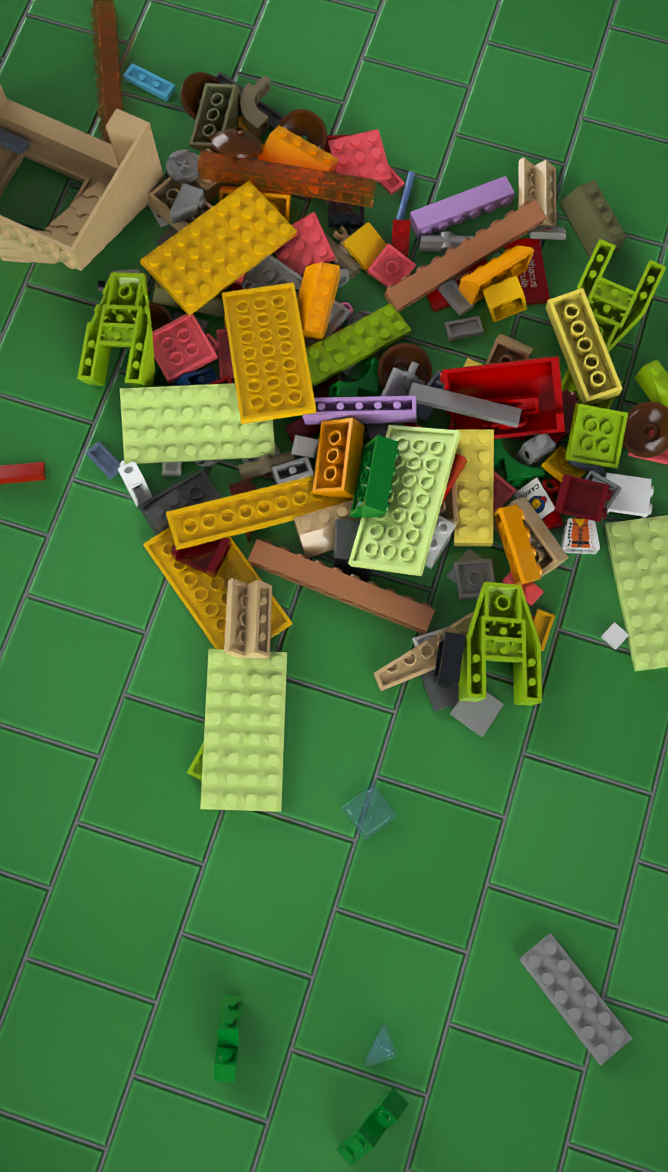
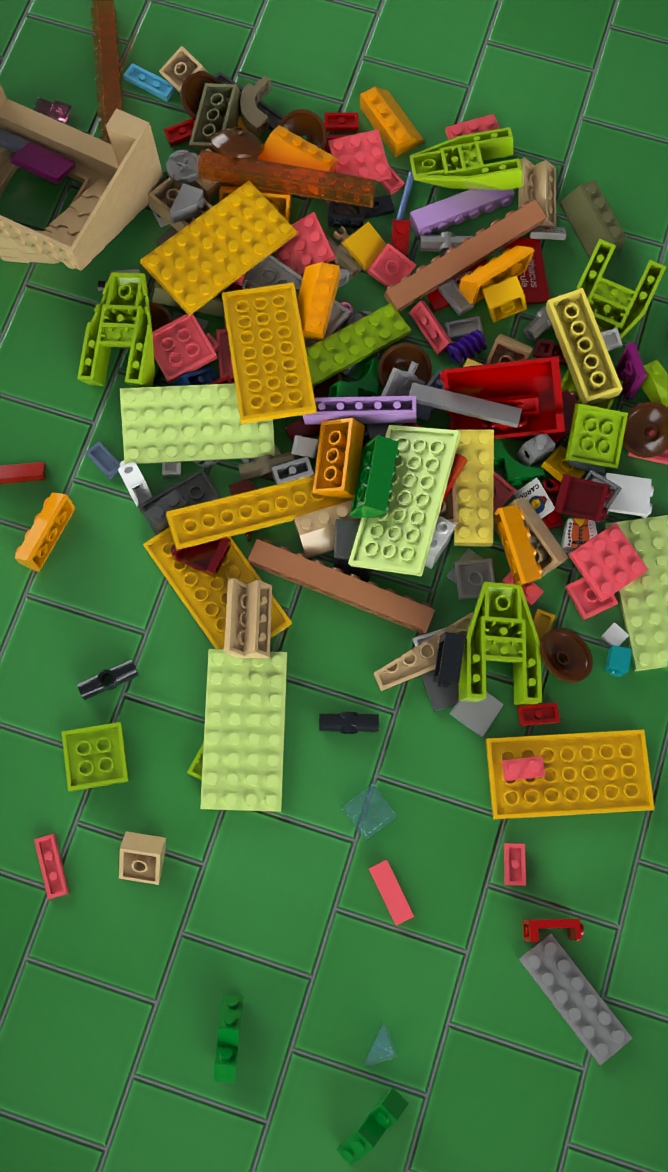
none -> magenta tile [11,142,76,184]
none -> light orange slope [15,493,76,573]
none -> clear pink slope [33,97,72,122]
none -> coral tile [34,833,70,900]
none -> lime plate [62,722,129,792]
none -> black piece [77,659,139,700]
none -> tan slope [119,832,166,885]
none -> tan slope [159,46,209,92]
none -> red plate [163,118,195,147]
none -> black piece [319,712,379,734]
none -> red plate [324,112,359,132]
none -> black plate [356,195,395,220]
none -> light orange slope [360,87,425,158]
none -> coral tile [369,860,414,926]
none -> lime wedge [409,127,523,190]
none -> coral plate [409,301,453,355]
none -> coral plate [445,114,500,140]
none -> dark purple piece [446,329,487,365]
none -> yellow plate [486,730,655,820]
none -> coral plate [502,756,545,782]
none -> coral plate [504,843,526,886]
none -> red plate [517,703,560,727]
none -> red panel [522,919,584,942]
none -> light grey piece [523,294,561,341]
none -> dark red slope [533,339,568,366]
none -> reddish brown dish [540,628,593,683]
none -> coral plate [565,577,618,621]
none -> coral plate [568,523,648,602]
none -> white tile [601,328,623,351]
none -> teal brick [605,645,632,677]
none -> magenta tile [615,342,646,400]

